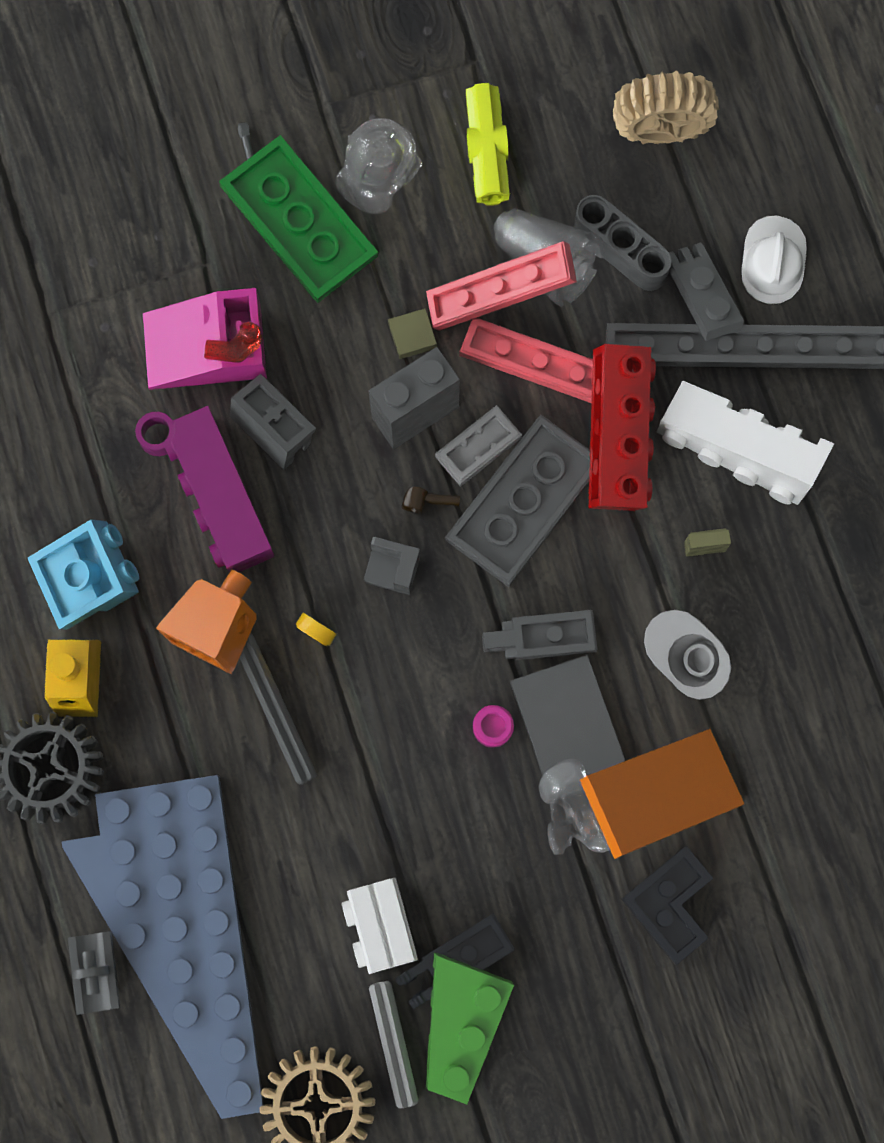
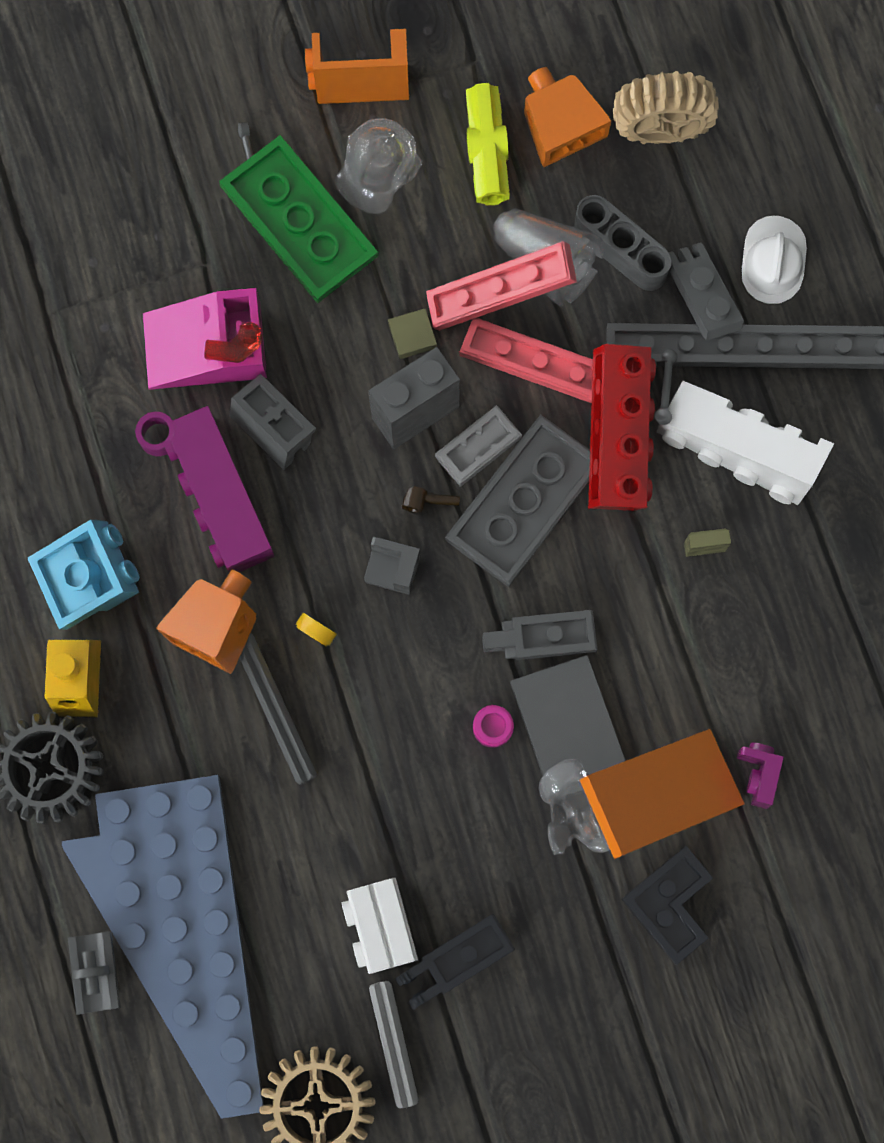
bright green wing [426,952,514,1104] -> none
light grey piece [644,610,731,700] -> none
none -> orange panel [305,29,409,104]
none -> orange torso [524,67,611,167]
none -> dark grey hinge [654,349,678,425]
none -> magenta bracket [736,742,783,809]

